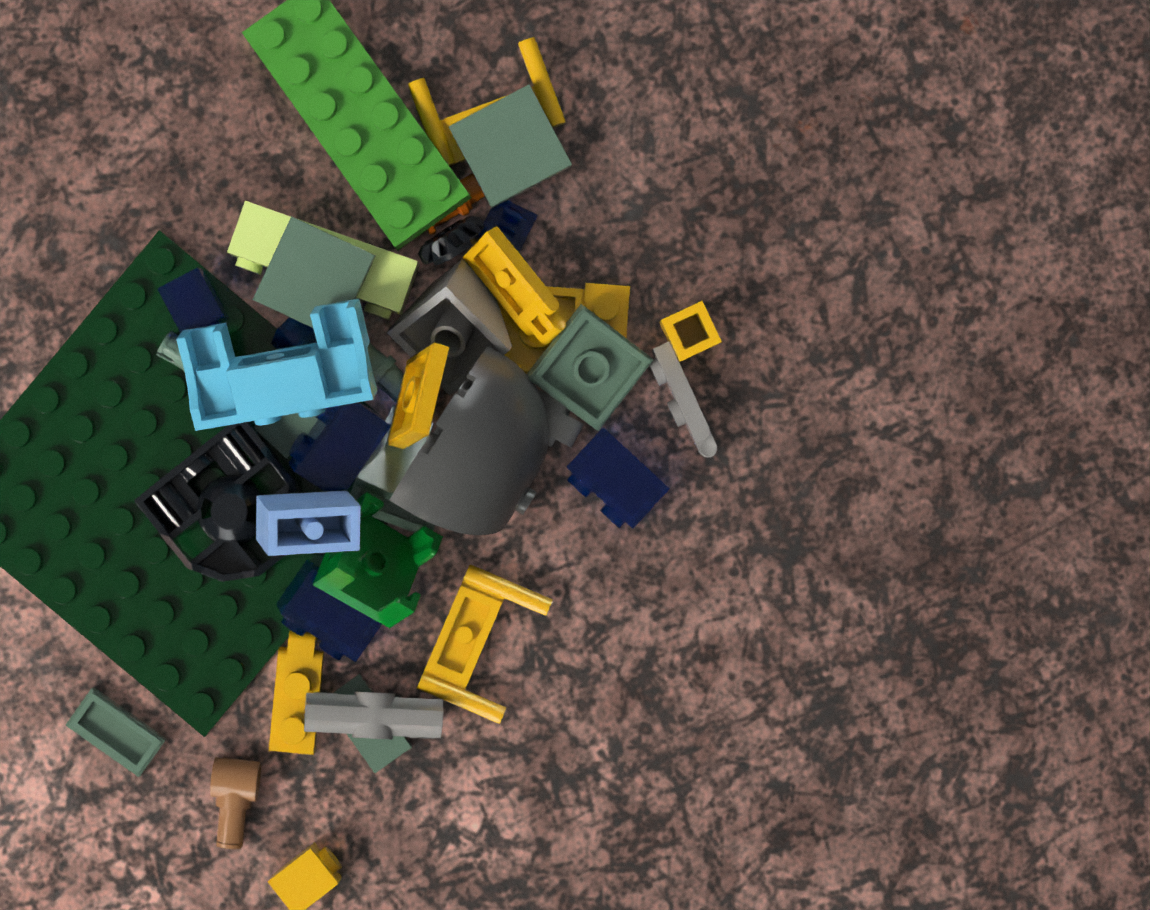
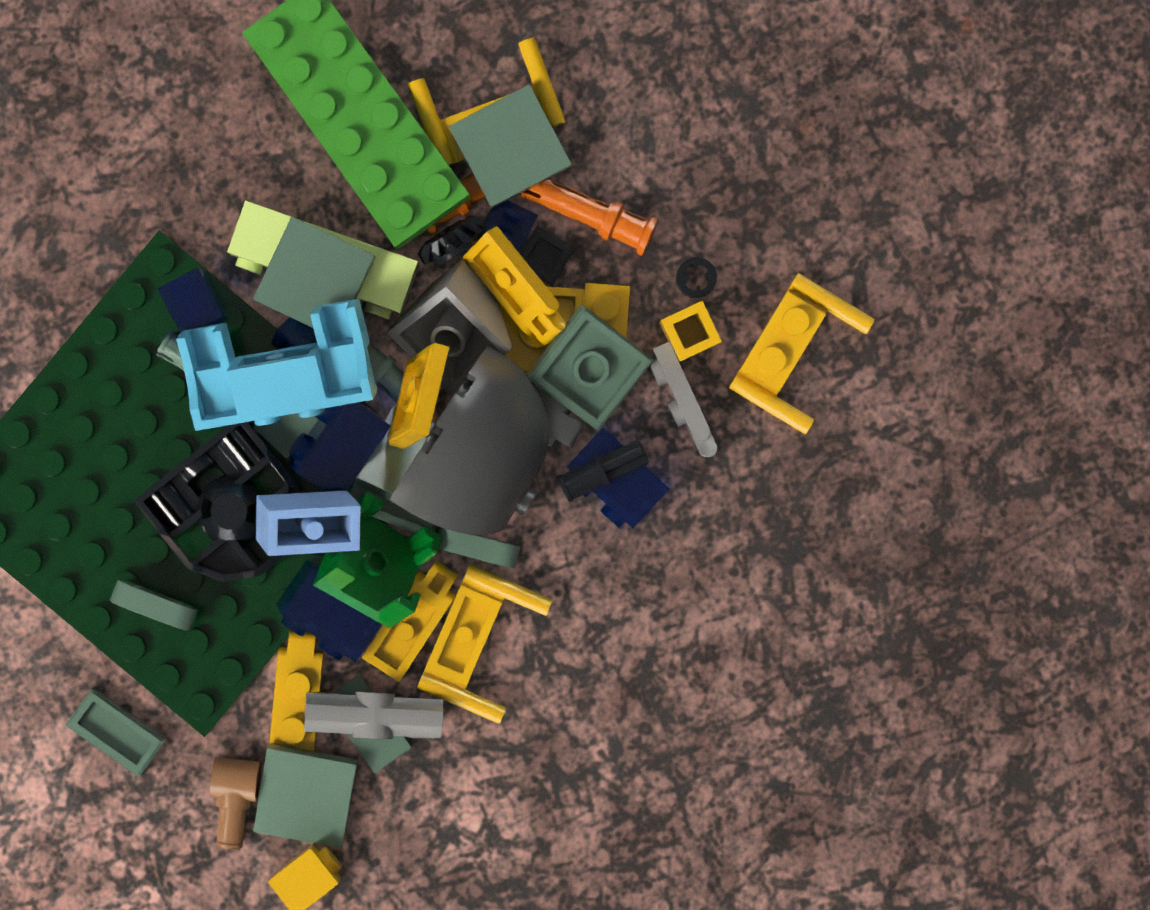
none -> sand green beam [110,579,198,631]
none -> sand green tile [253,743,358,848]
none -> yellow hinge [362,560,459,682]
none -> sand green beam [436,526,521,568]
none -> black tile [520,225,576,287]
none -> orange pin [521,179,659,256]
none -> black axle [557,441,649,502]
none -> black bush [676,257,717,299]
none -> yellow plate [729,273,875,434]

